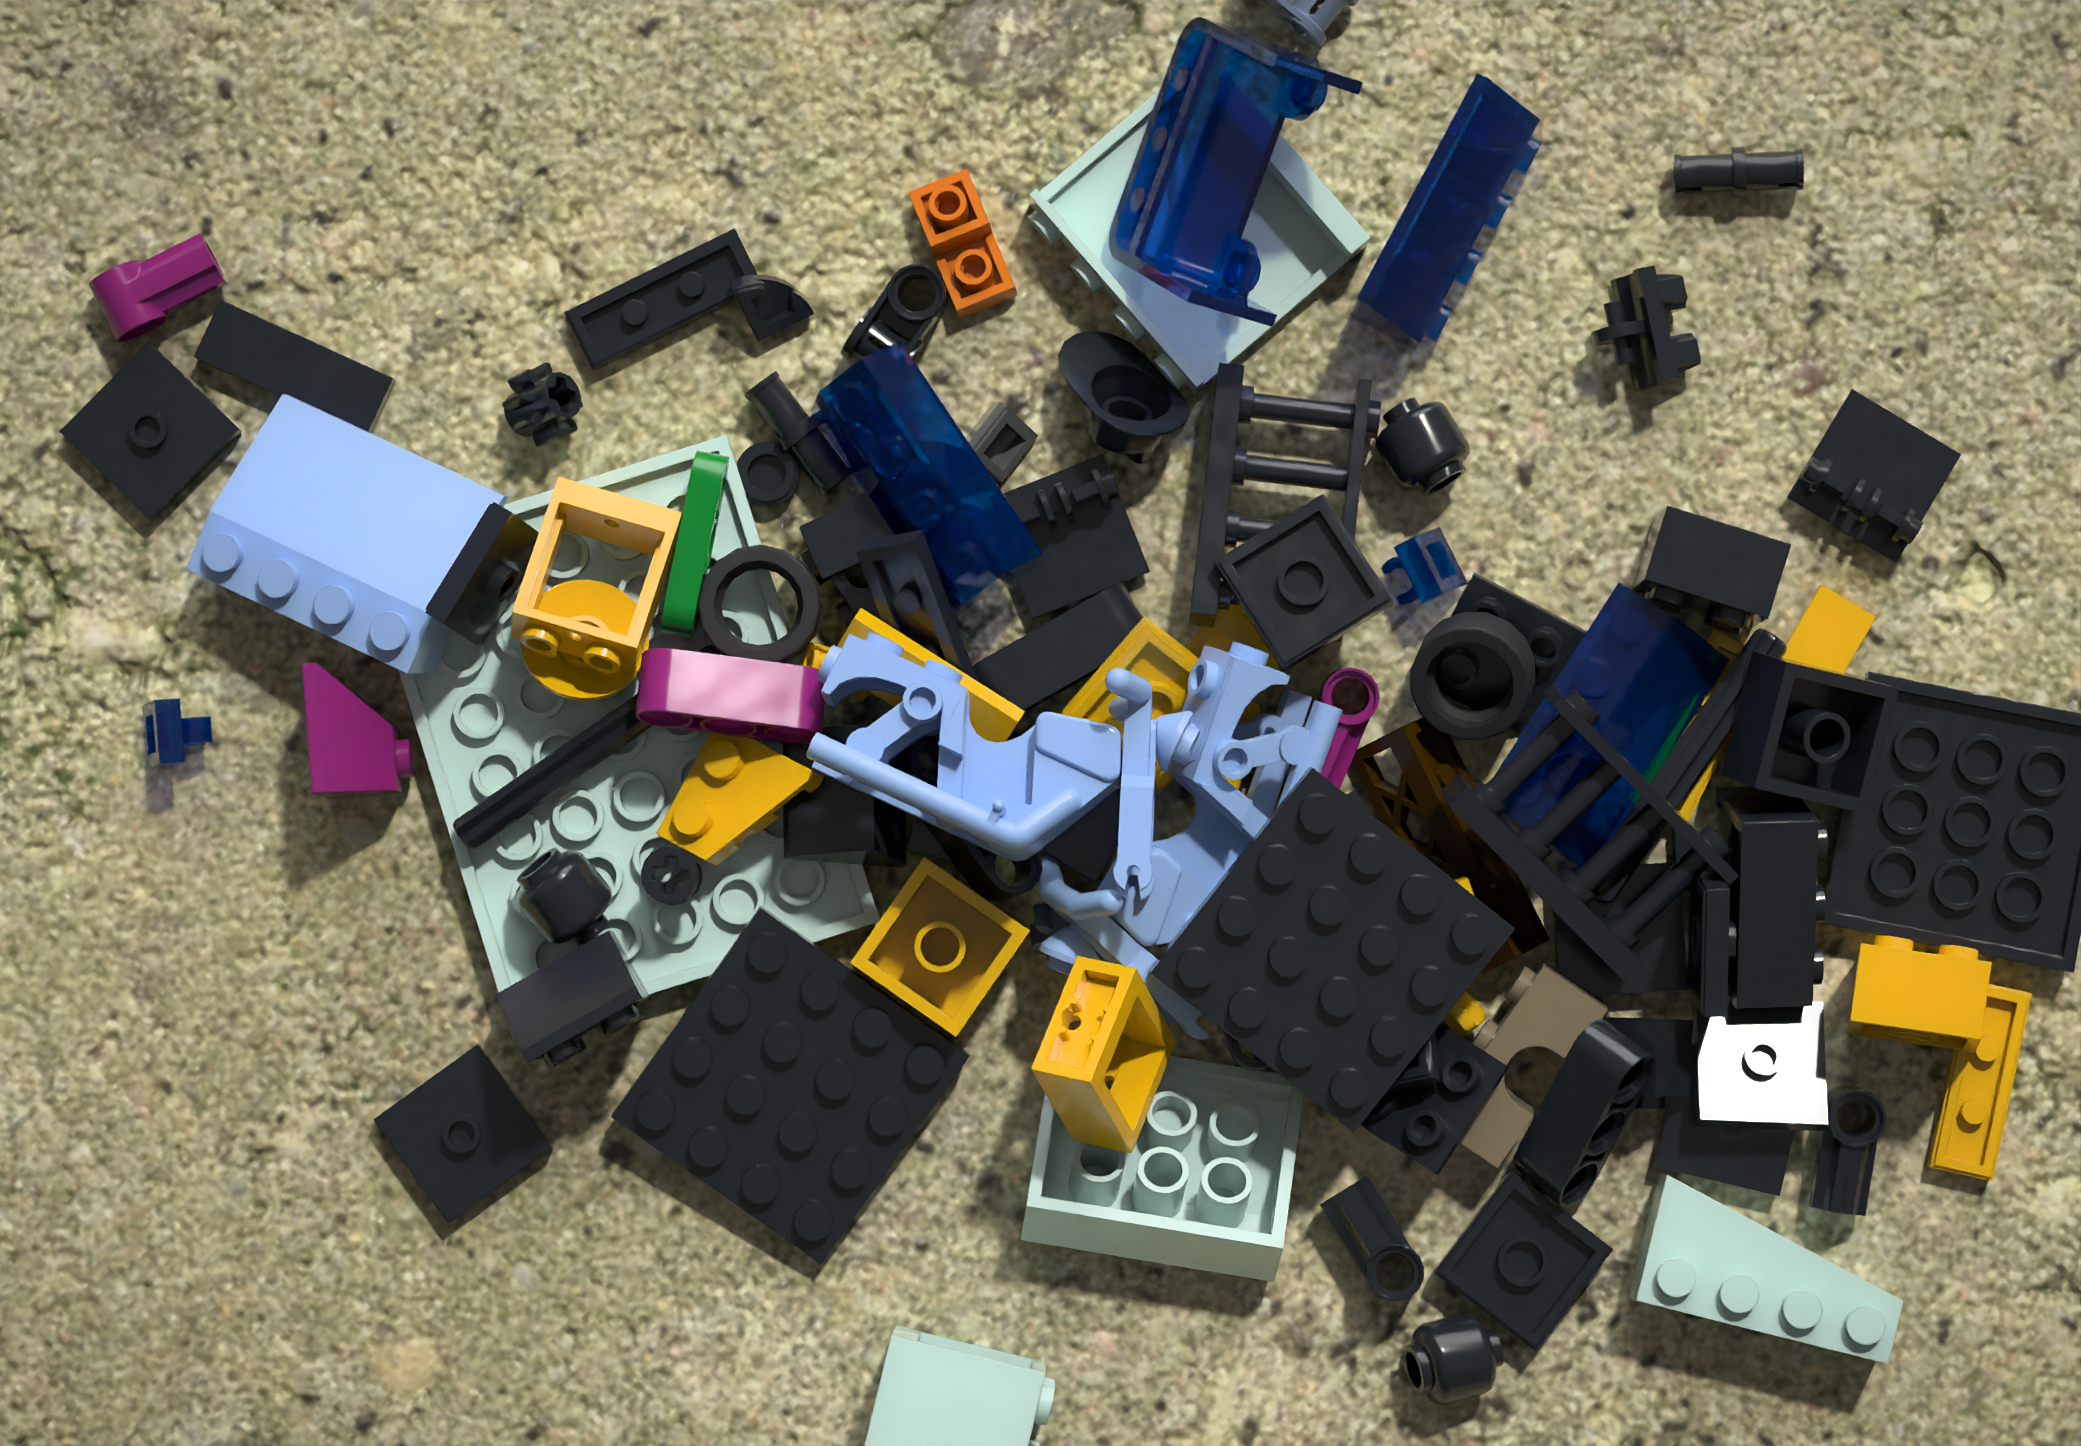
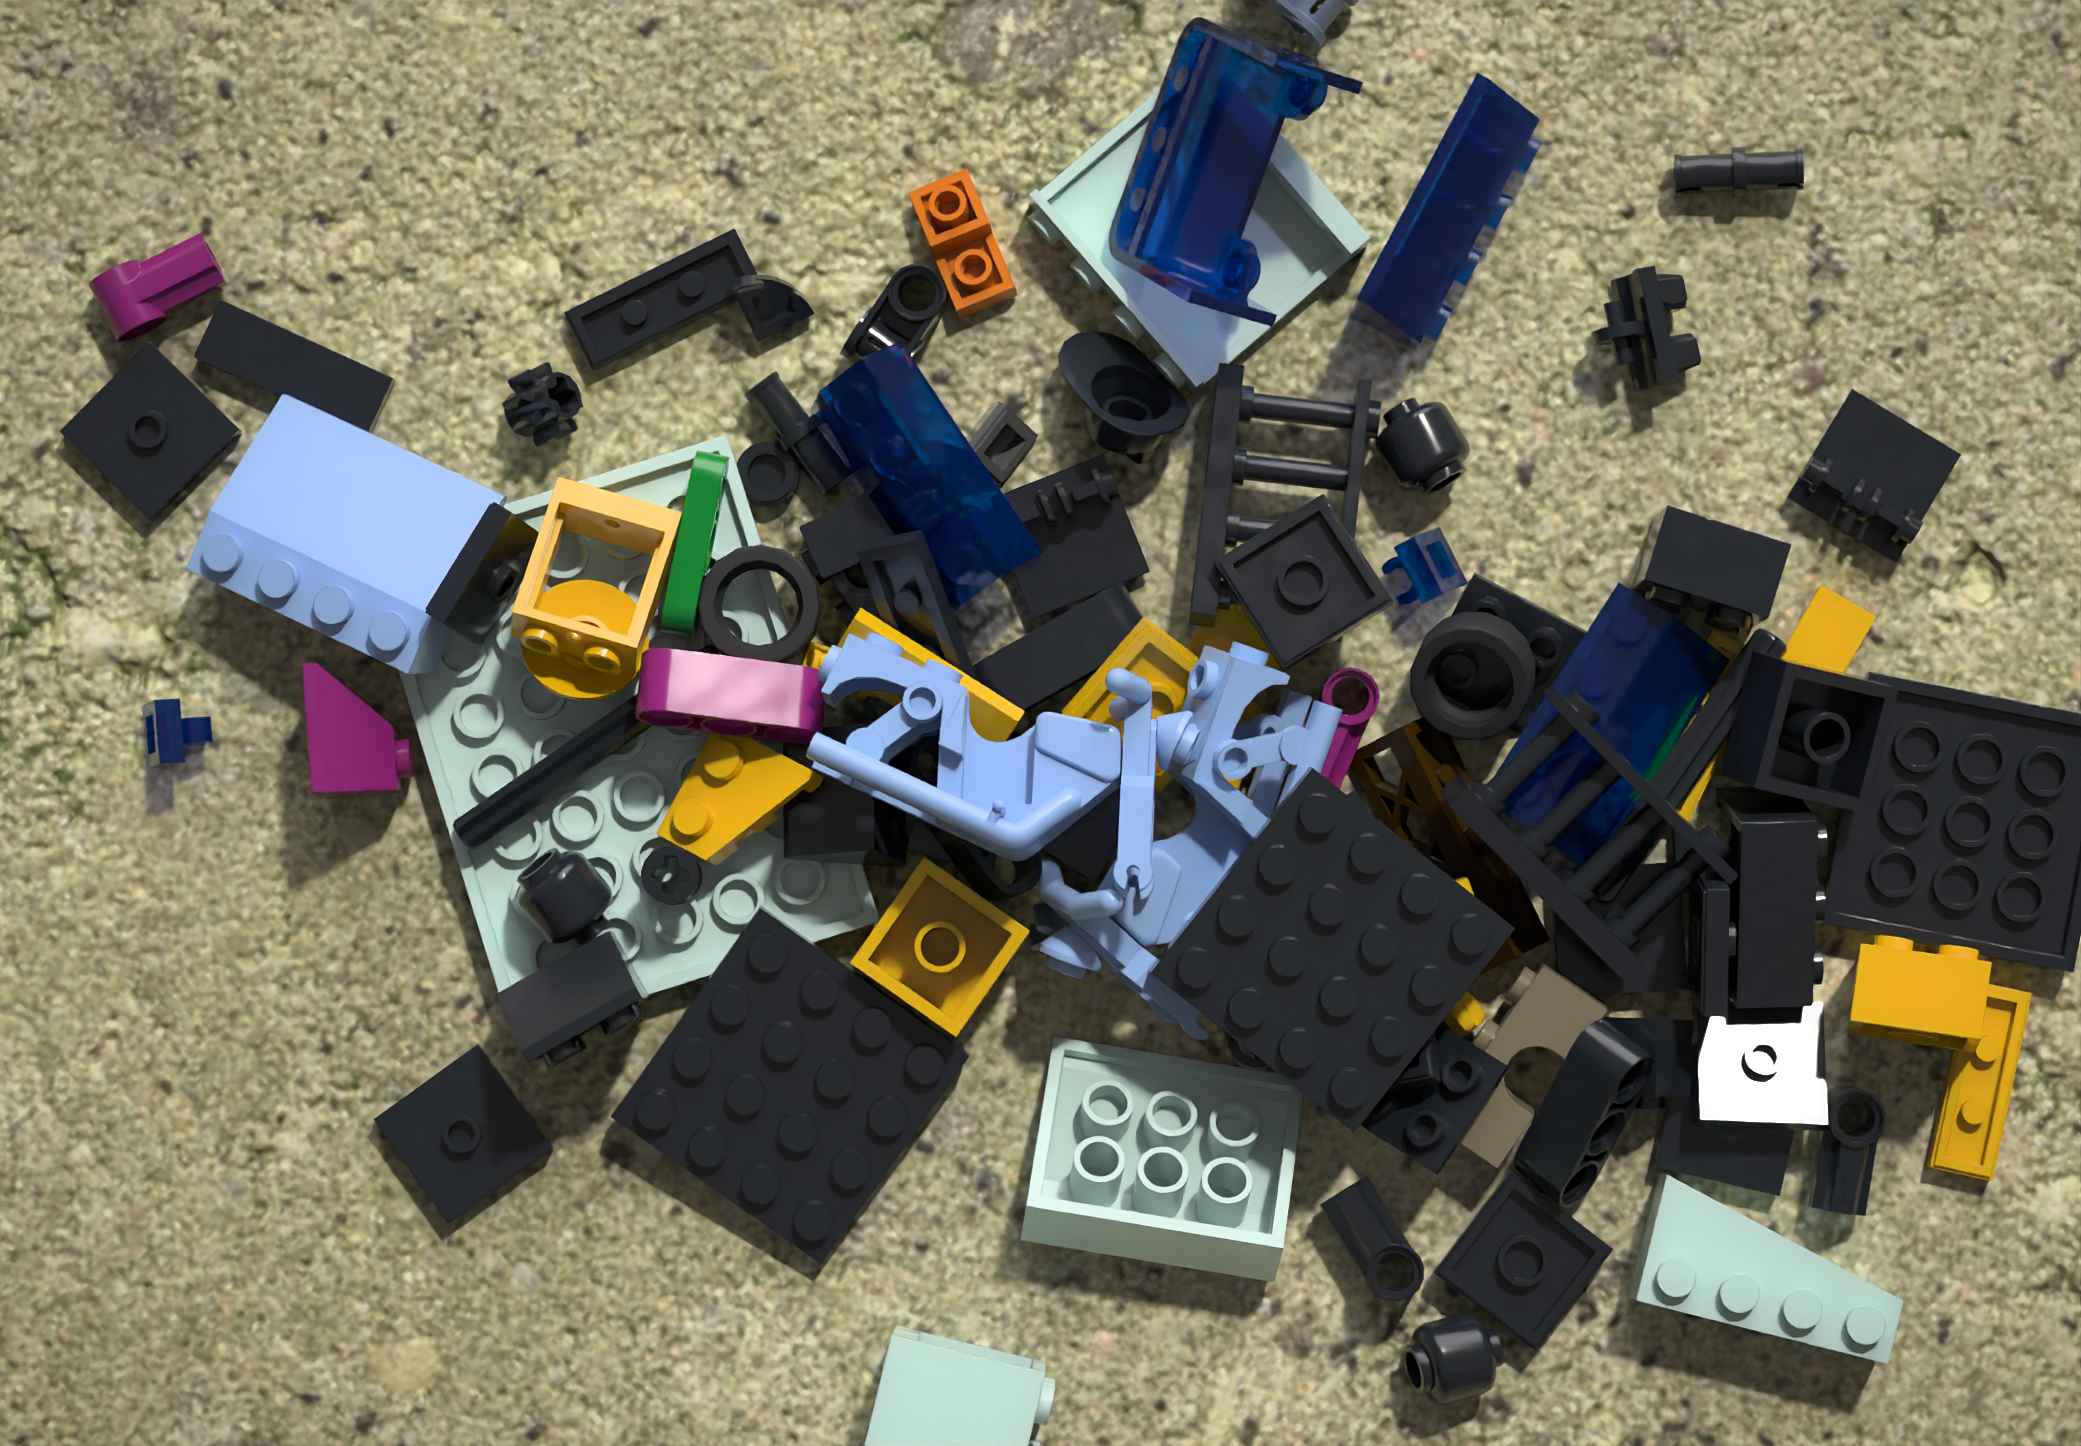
yellow window [1031,956,1176,1154] -> none

